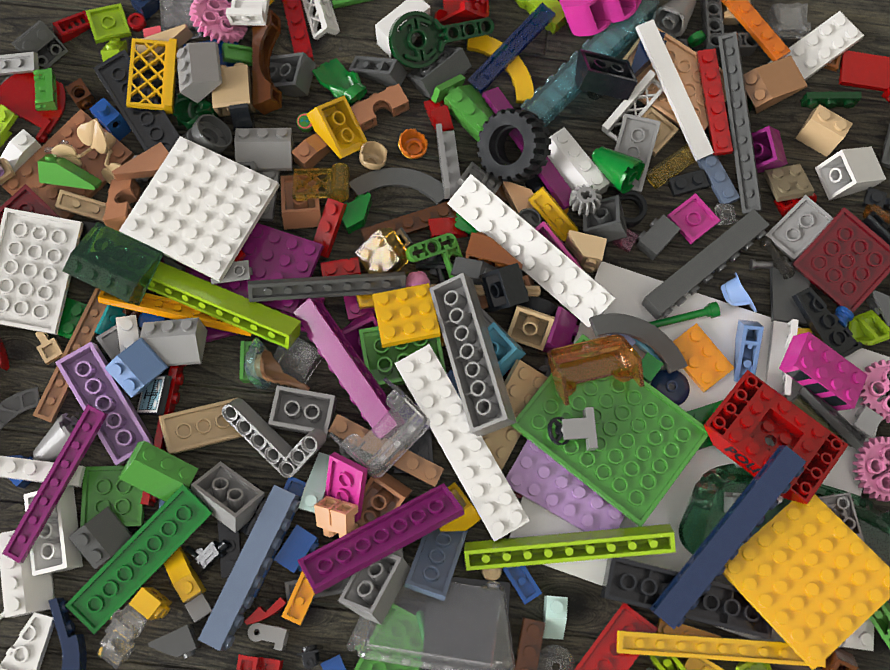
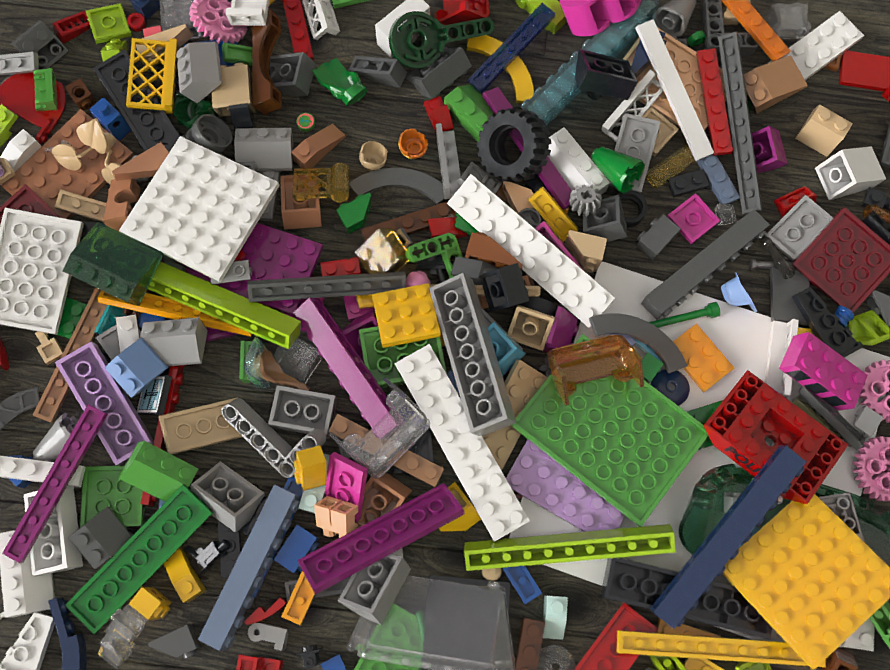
bright green slope [38,154,102,190] -> none
light grey tile [184,593,213,623] -> none
yellow slope [306,95,368,159] -> none
red plate [313,198,347,258] -> none
nougat arch [351,84,409,132] -> none
sand blue plate [404,528,468,601] -> none
bright green plate [431,74,465,104] -> none
light grey piece [548,407,598,451] -> none
clear pink plate [612,229,638,253] -> none
medium blue slope [734,320,764,382] -> none
dark tan plate [764,164,815,202] -> none
dark green plate [800,92,862,109] -> none
none -> yellow brick [294,445,327,491]

